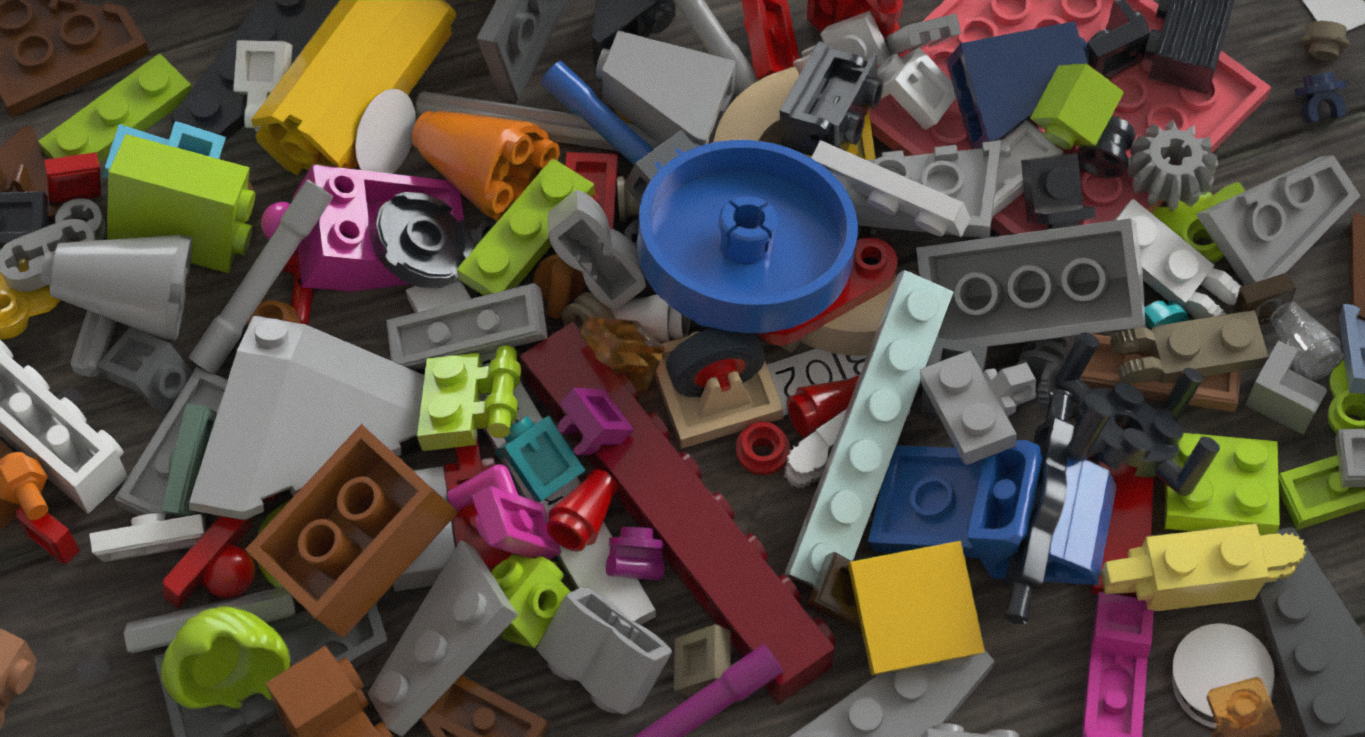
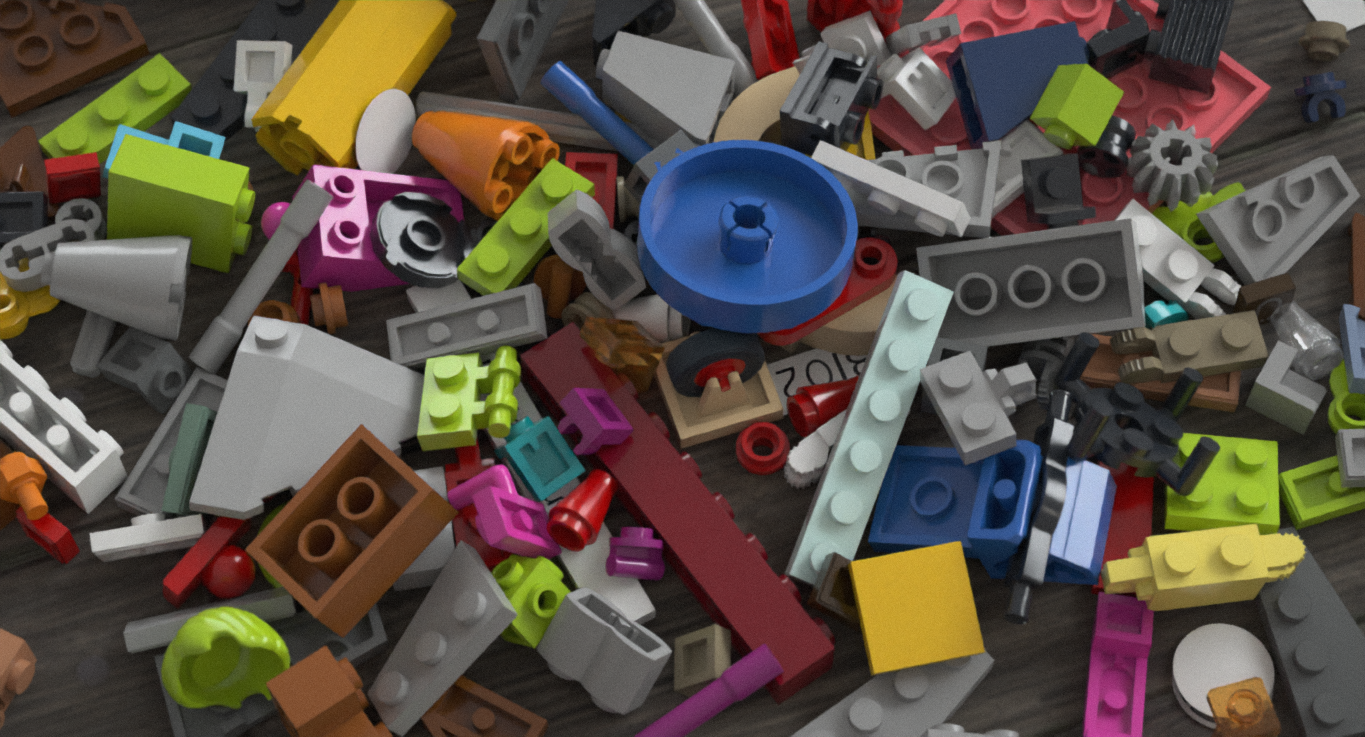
none -> dark orange plate [310,282,348,335]

